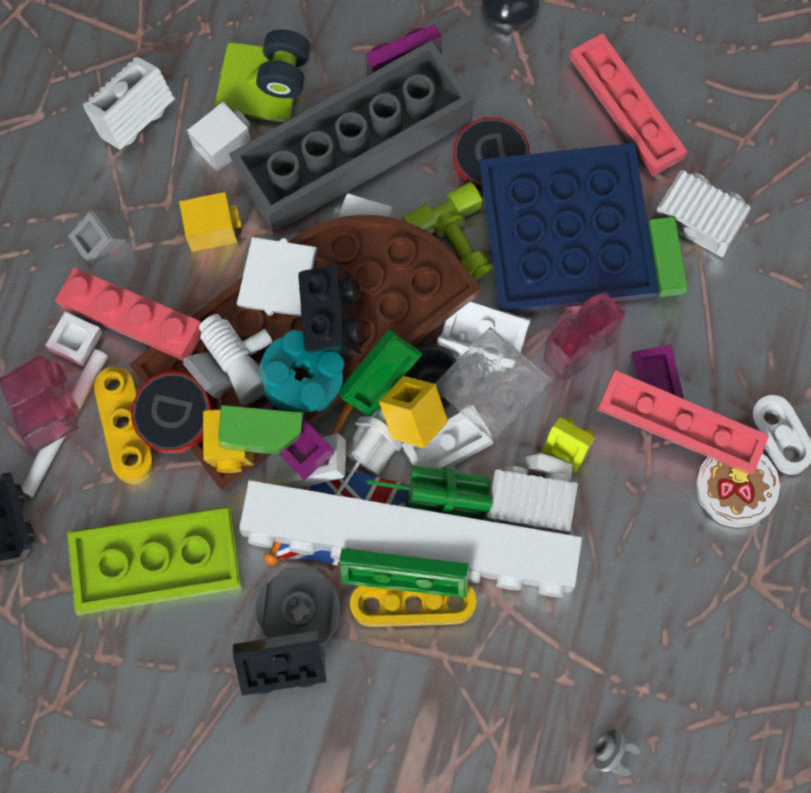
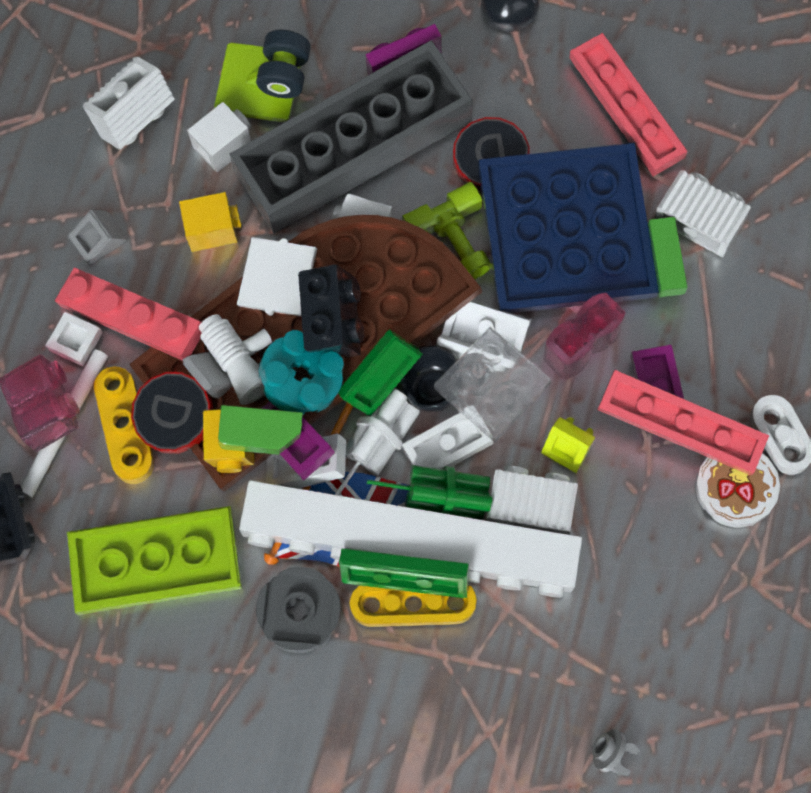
black bracket [233,630,327,696] -> none
yellow brick [379,376,448,448] -> none
white tile [515,453,573,479] -> none

